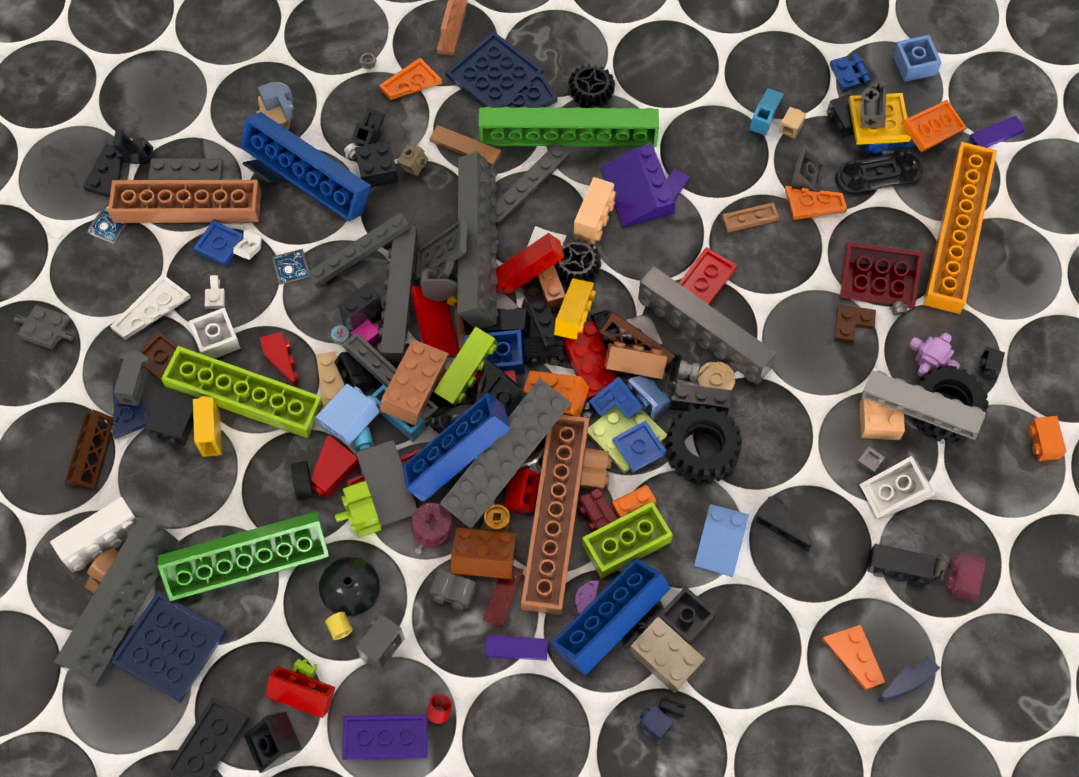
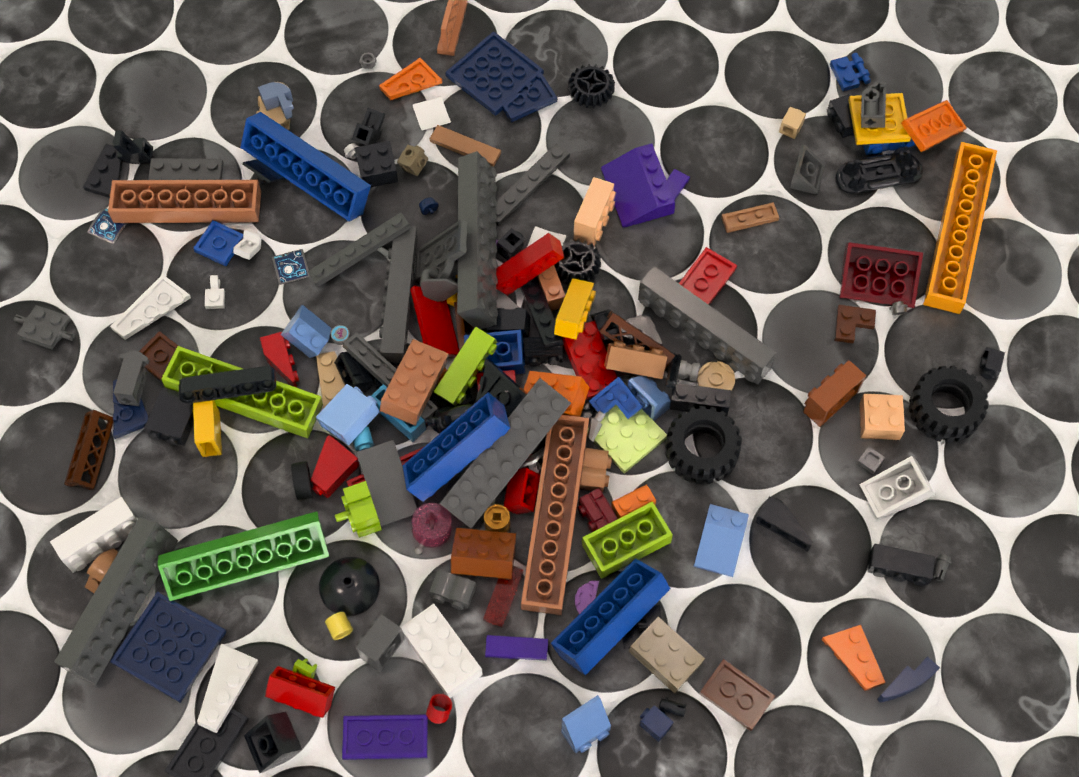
white brick [189,308,241,359] -> none
black brick [338,283,383,332] -> none
dark pink brick [350,319,382,347] -> none
bright green brick [479,107,659,147] -> none
blue plate [612,420,666,473] -> none
black brick [658,586,717,645] -> none
dark azure slope [750,88,784,135] -> none
orange wing [785,186,847,220] -> none
light grey brick [862,370,986,440] -> none
medium blue brick [892,35,942,82] -> none
lavender piece [909,333,960,377] -> none
clear pink brick [948,552,986,602] -> none
dark purple tile [969,116,1025,148] -> none
orange brick [1028,416,1067,461] -> none
none -> black beam [179,366,276,403]
none -> white wing [197,644,258,733]
none -> medium blue slope [281,305,331,358]
none -> white brick [401,604,483,698]
none -> white sticker [413,97,451,131]
none -> dark blue piece [419,197,439,215]
none -> black brick [496,228,525,260]
none -> medium blue slope [561,695,611,753]
none -> light grey bar [588,410,605,442]
none -> reddish brown plate [699,659,775,731]
none -> dark orange brick [803,360,866,427]

